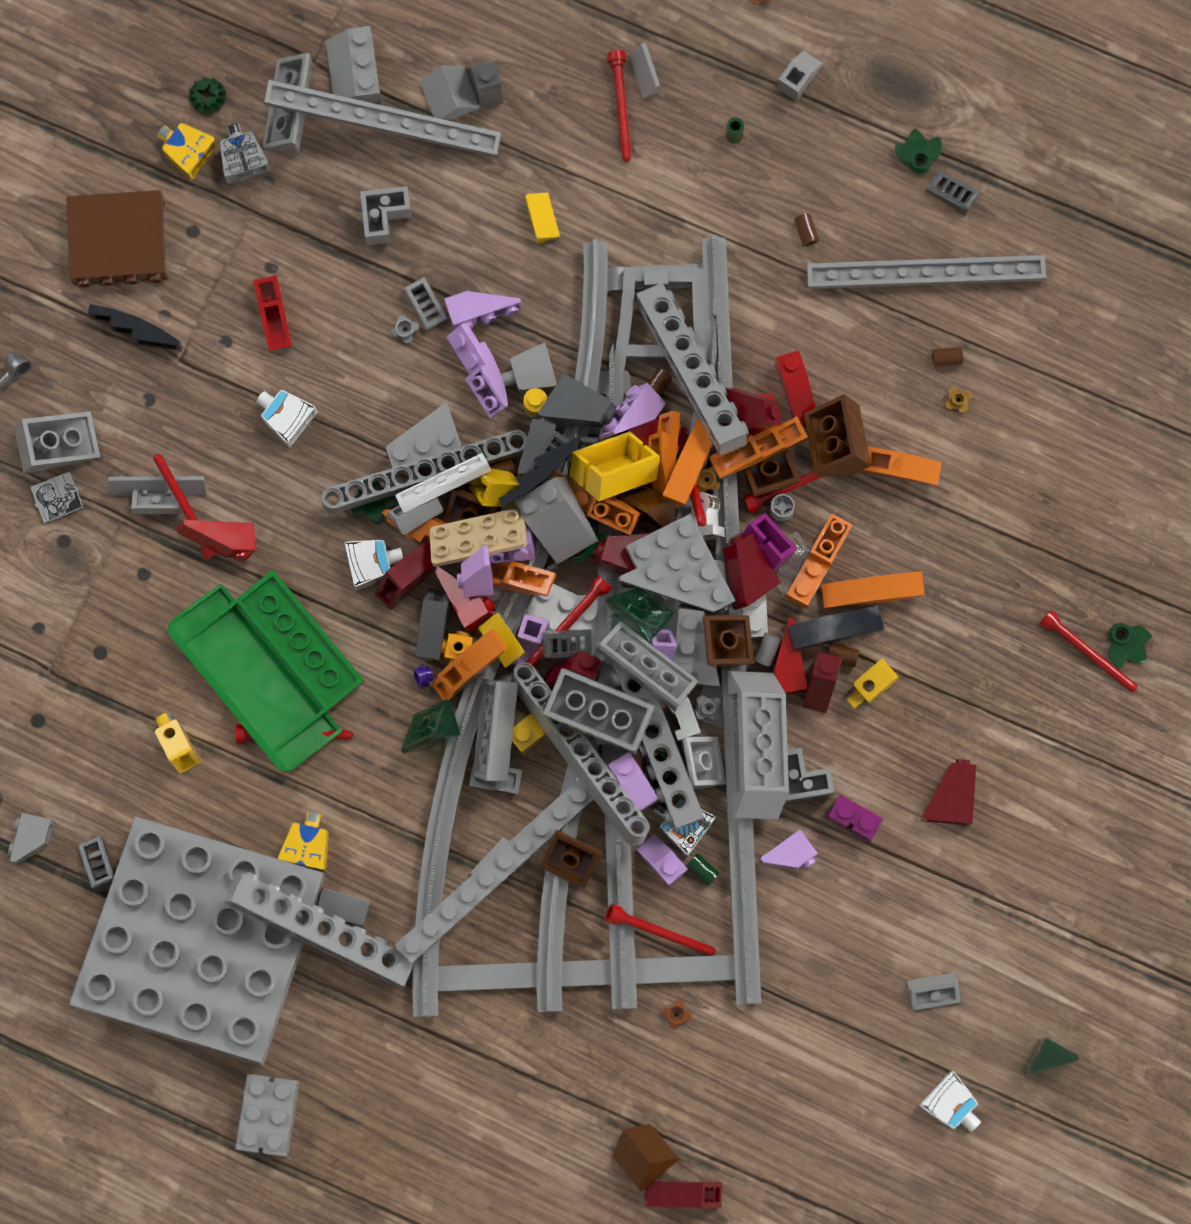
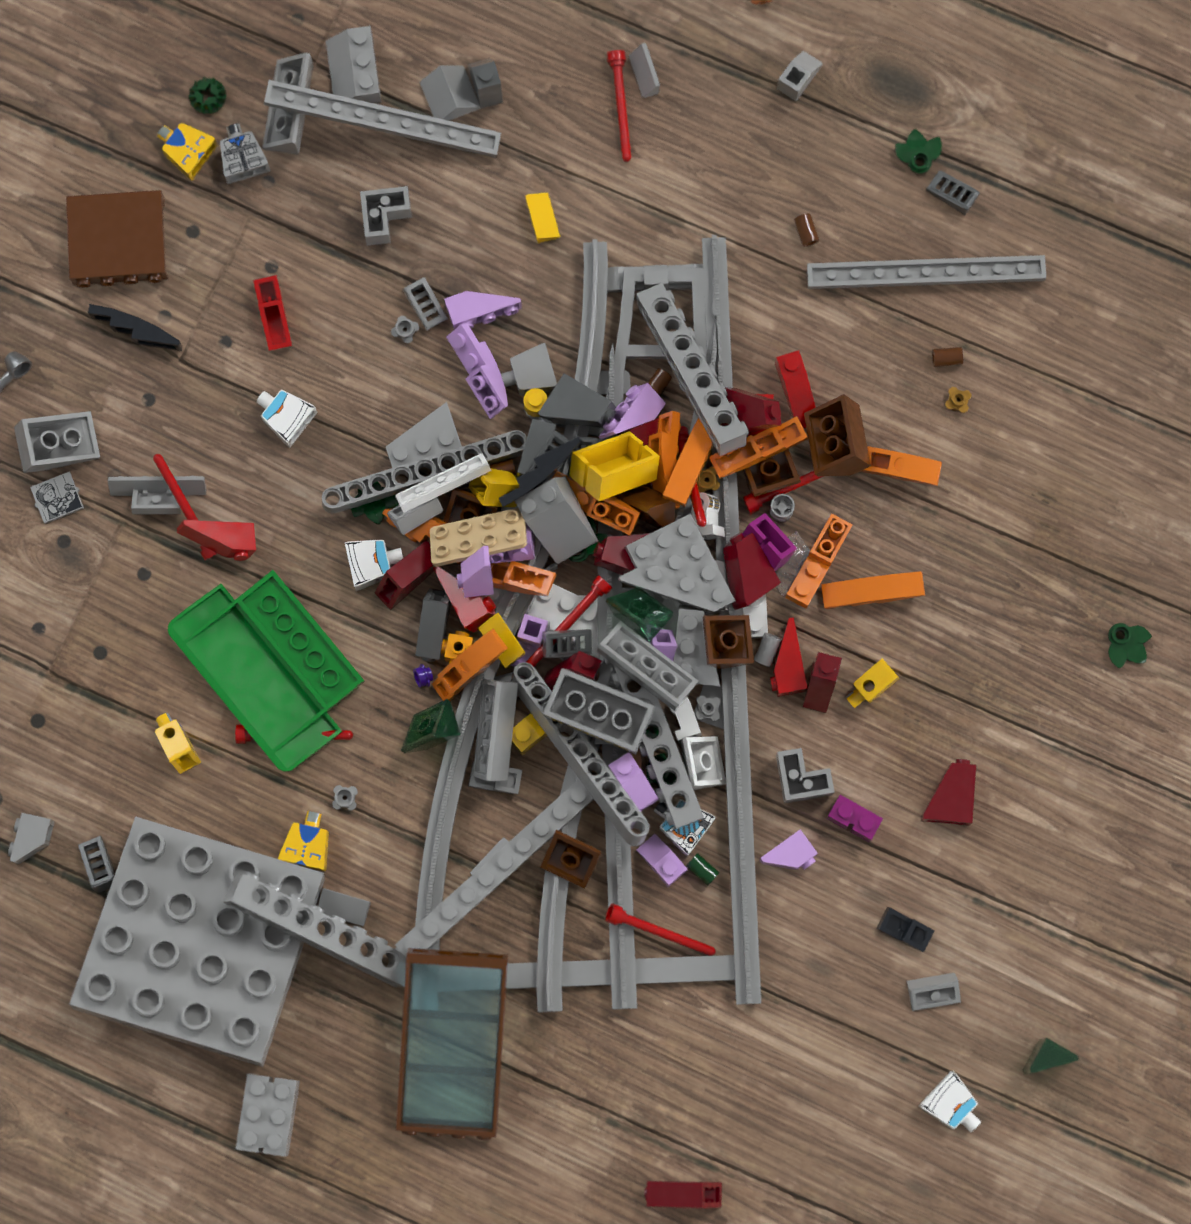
reddish brown slope [612,1124,680,1192] -> none
dark orange plate [662,1000,691,1029] -> none
dark green piece [726,117,744,144] -> none
light grey slope [728,671,789,820] -> none
black slope [787,606,884,651] -> none
reddish brown piece [828,642,860,668] -> none
red piece [1039,610,1137,692] -> none
none -> light grey plate [332,785,358,811]
none -> clear light blue window [396,948,509,1140]
none -> black slope [876,907,935,952]

